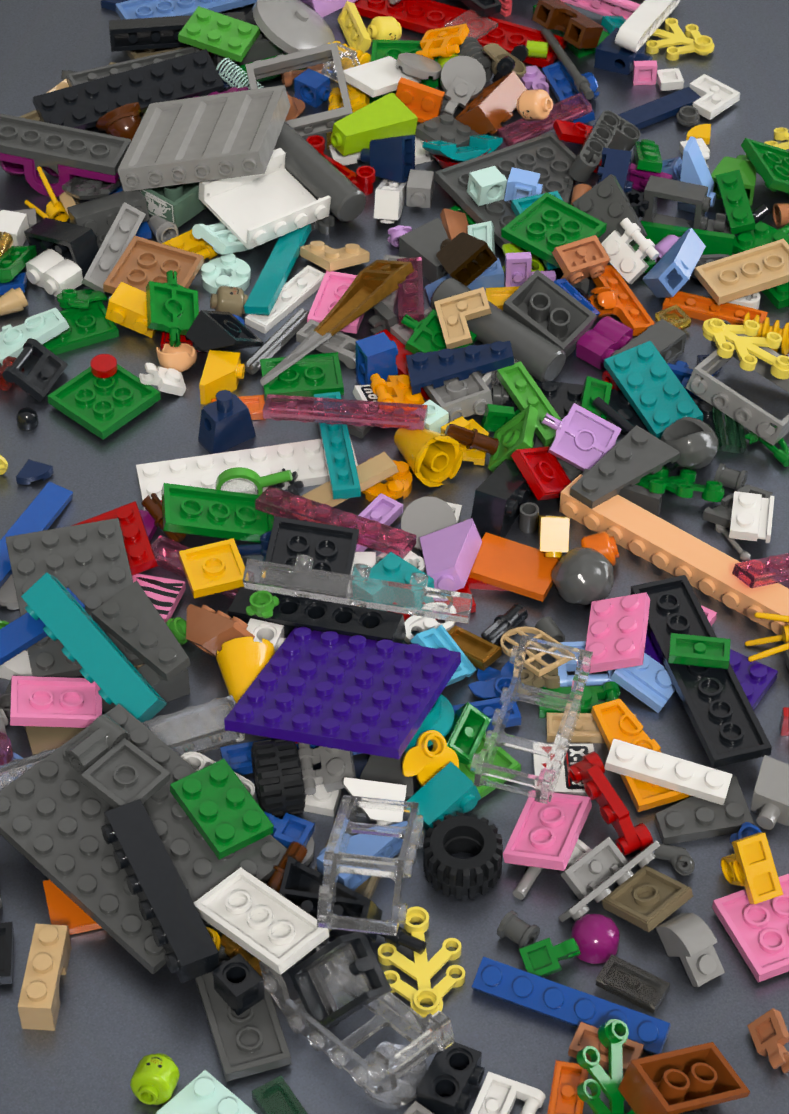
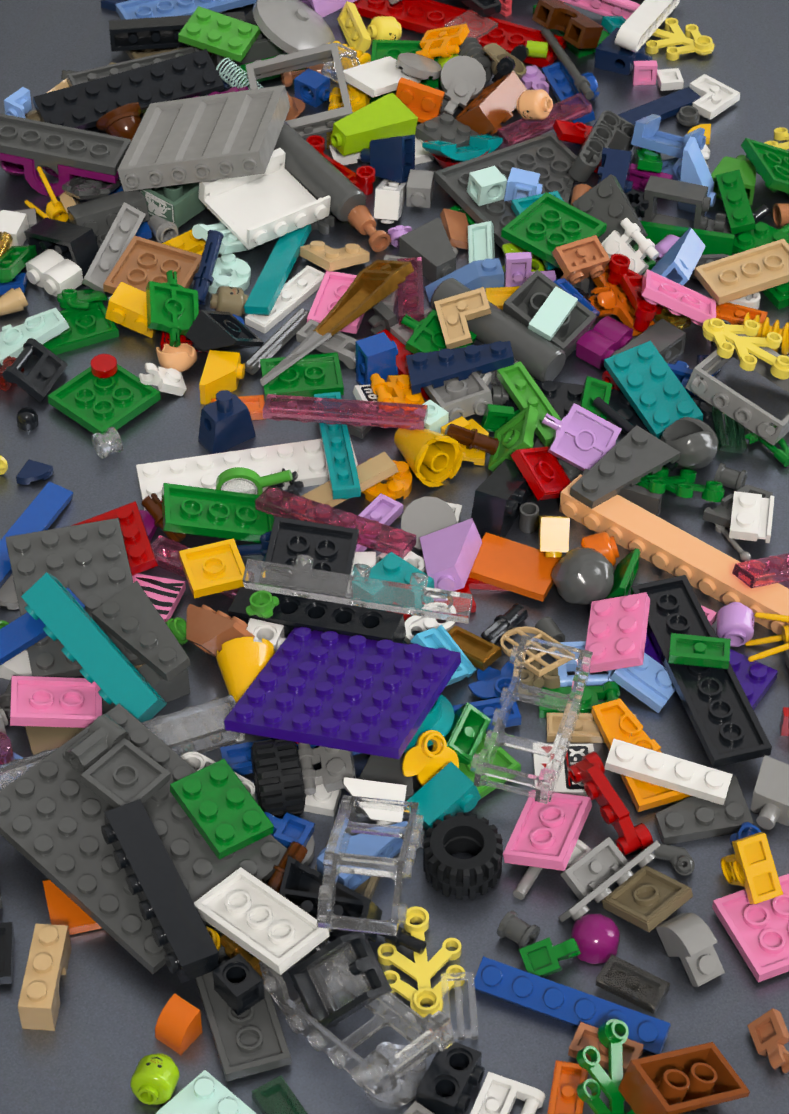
dark brown torso [436,232,497,286] -> none
none -> light blue bracket [4,87,32,118]
none -> clear wheel [92,426,123,459]
none -> orange brick [155,993,203,1055]
none -> dark blue pin [193,230,224,306]
none -> nougat piece [348,205,391,252]
none -> clear tile [440,972,479,1041]
none -> light aqua tile [528,287,578,341]
none -> green slope [606,548,640,599]
none -> red plate [607,254,663,332]
none -> medium blue panel [631,114,706,159]
none -> bright pink plate [641,269,716,326]
none -> lavender head [716,602,754,647]

